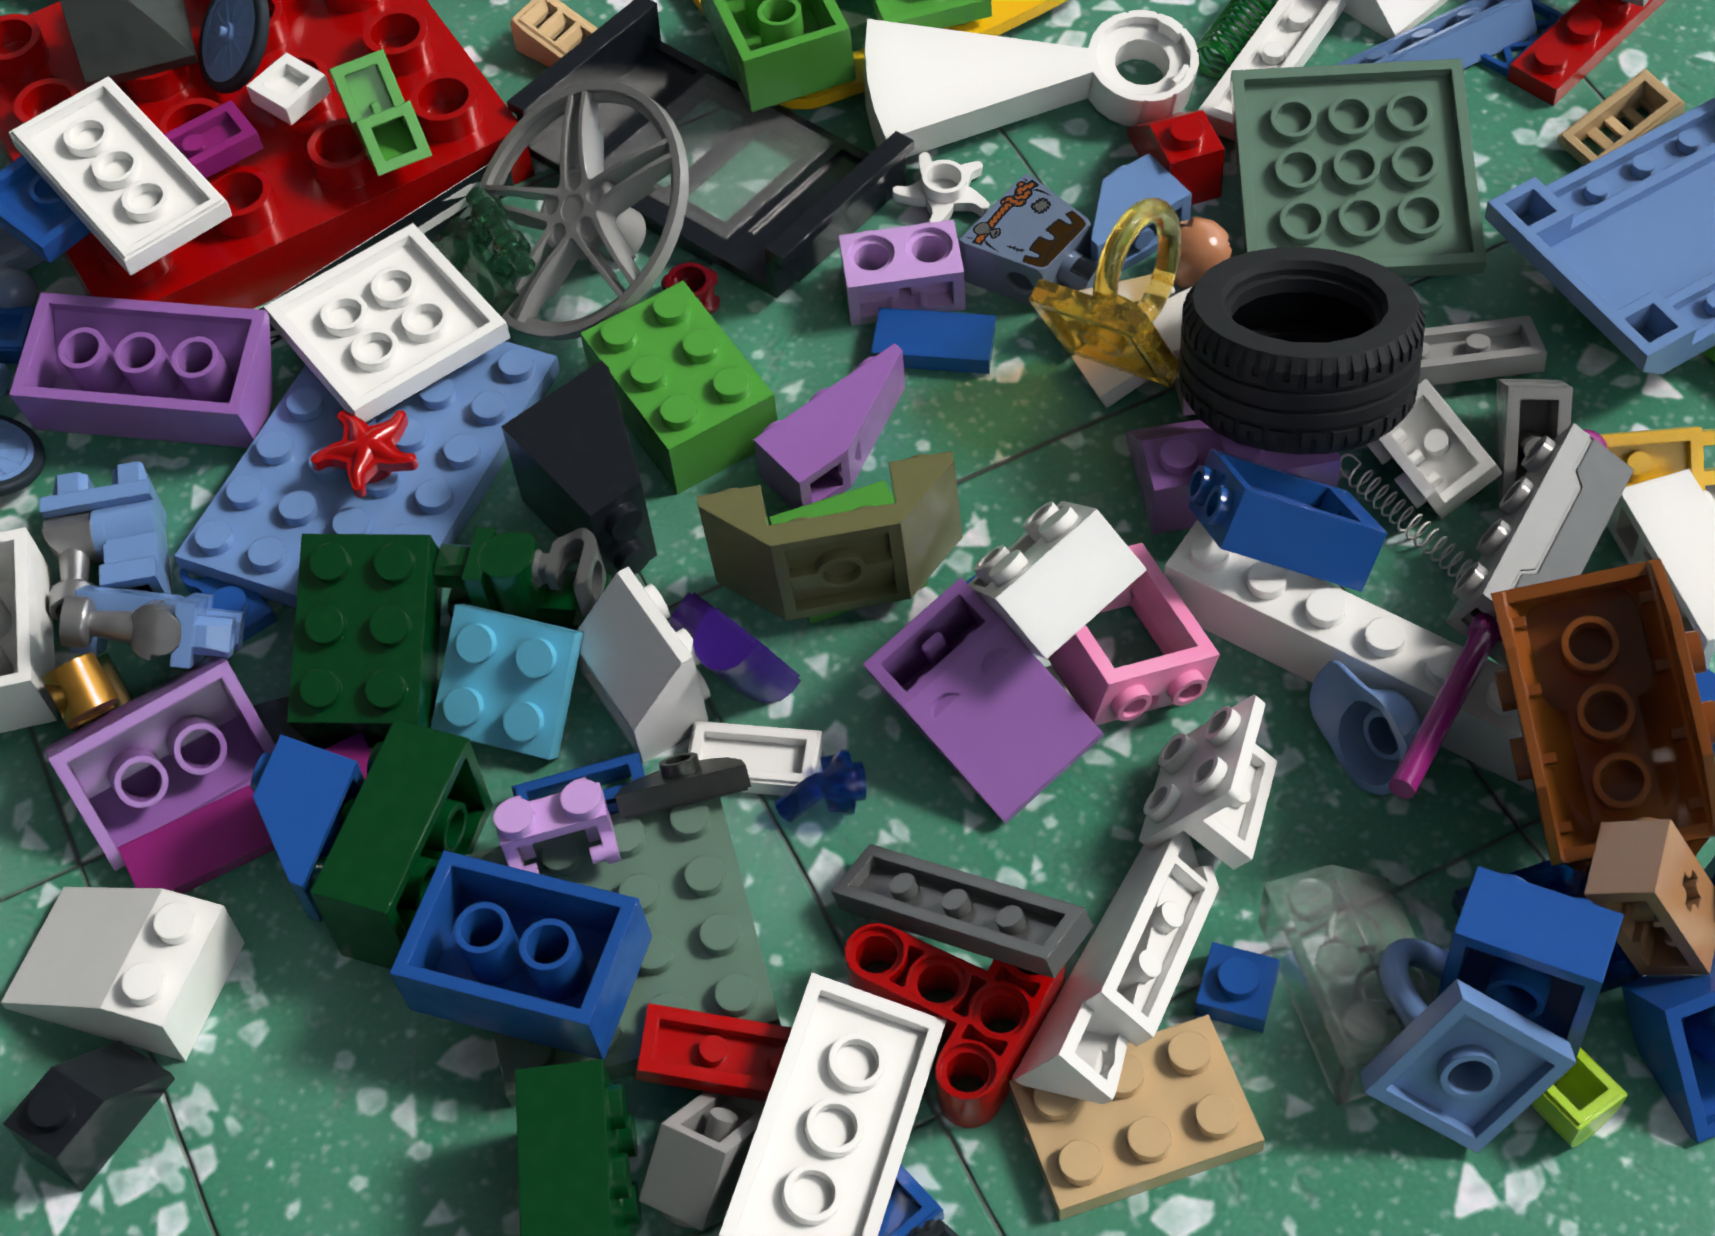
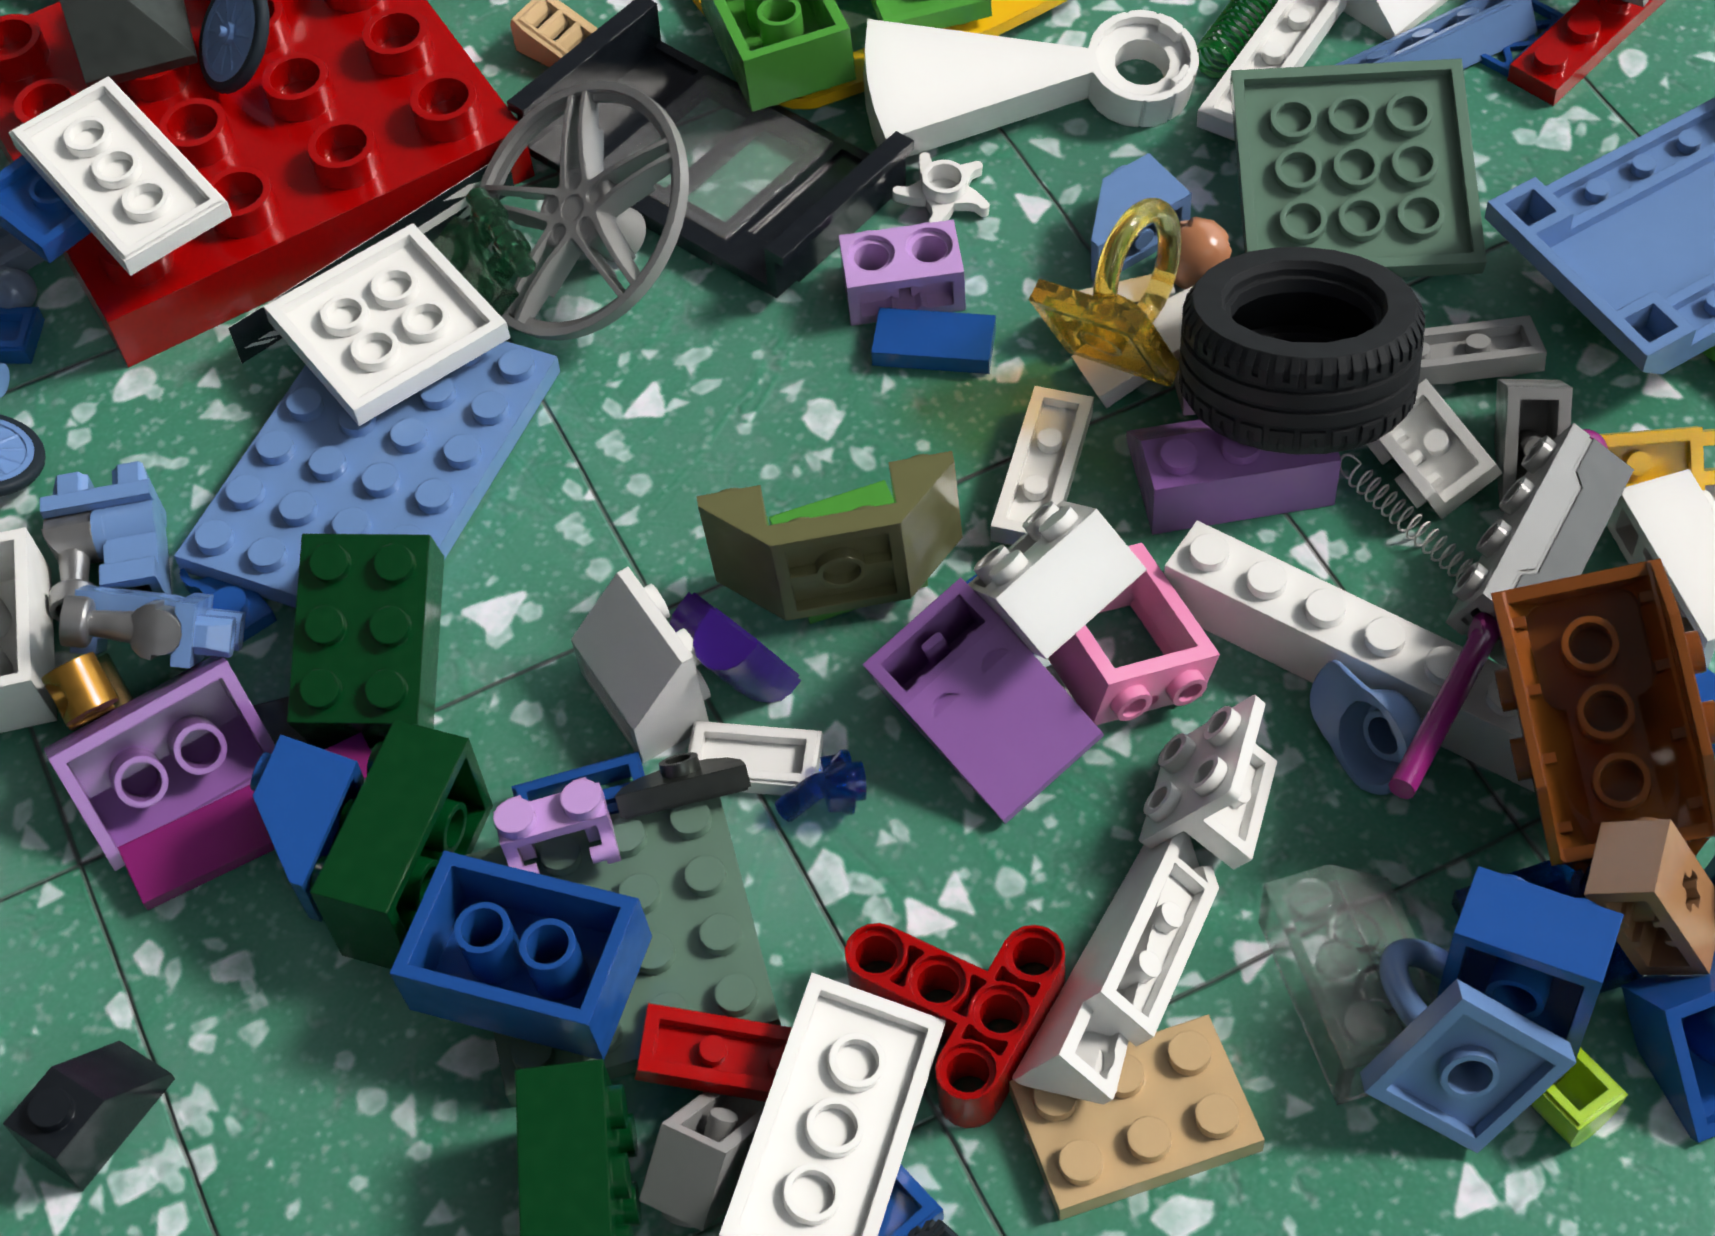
white slope [1,887,245,1062] -> none
medium lavender slope [9,292,273,448] -> none
magenta plate [164,100,264,179] -> none
white plate [246,52,331,126] -> none
red animal [310,410,418,498] -> none
bright green slope [328,49,432,176] -> none
medium azure plate [431,604,584,760] -> none
dark green hips [434,527,612,630] -> none
black slope [501,360,657,579] -> none
bright green brick [580,281,778,494] -> none
dark red plate [661,262,721,315] -> none
medium lavender slope [753,343,905,509] -> none
dark grey plate [831,844,1093,979] -> none
sand blue torso [959,173,1106,309] -> none
red slope [1127,110,1225,205] -> none
blue window [1187,448,1387,592] -> none
blue plate [1194,942,1281,1033] -> none
tan slope [1557,69,1685,166] -> none
none -> white plate [991,386,1094,545]

